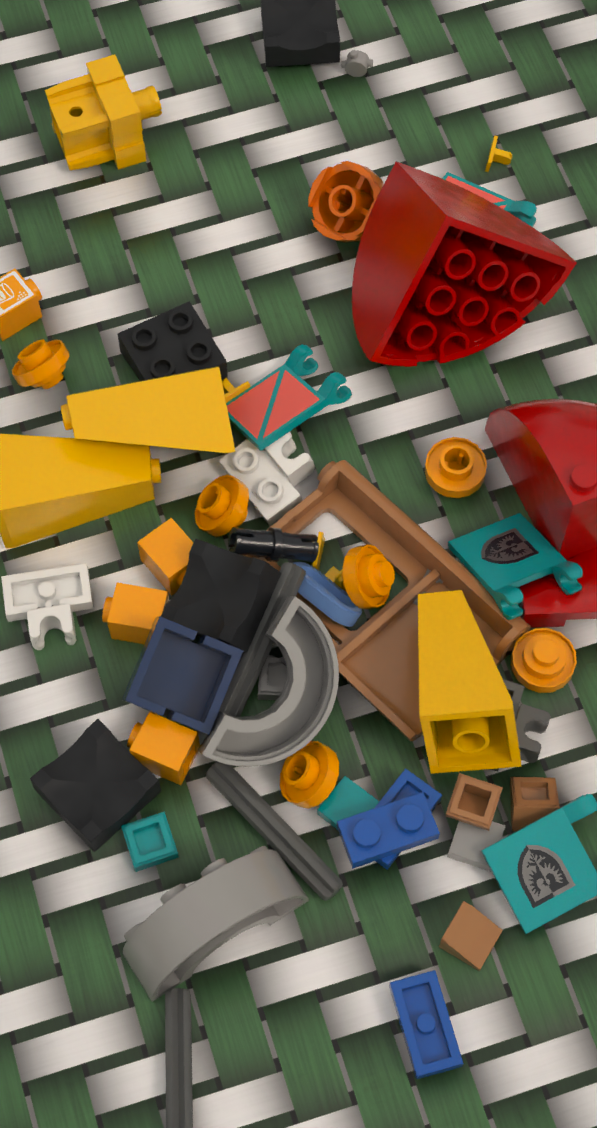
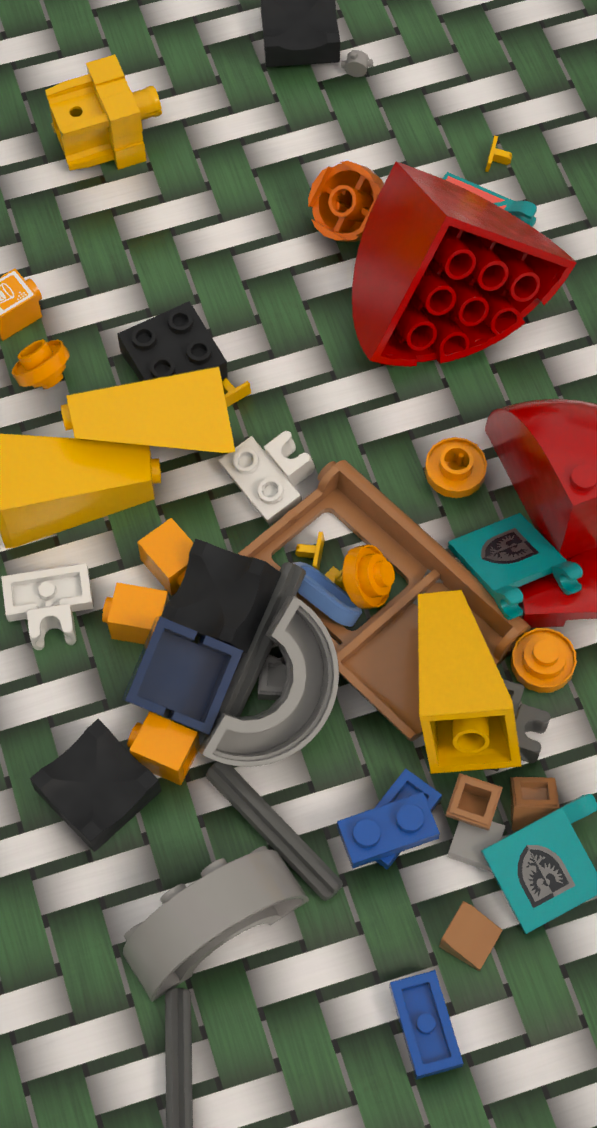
teal tile [121,812,179,872] -> none
light orange plate [195,475,249,537] -> none
flag [226,344,352,451] -> none
black pin [228,527,319,562] -> none
light orange plate [279,740,339,809] -> none
teal tile [317,776,379,830] -> none

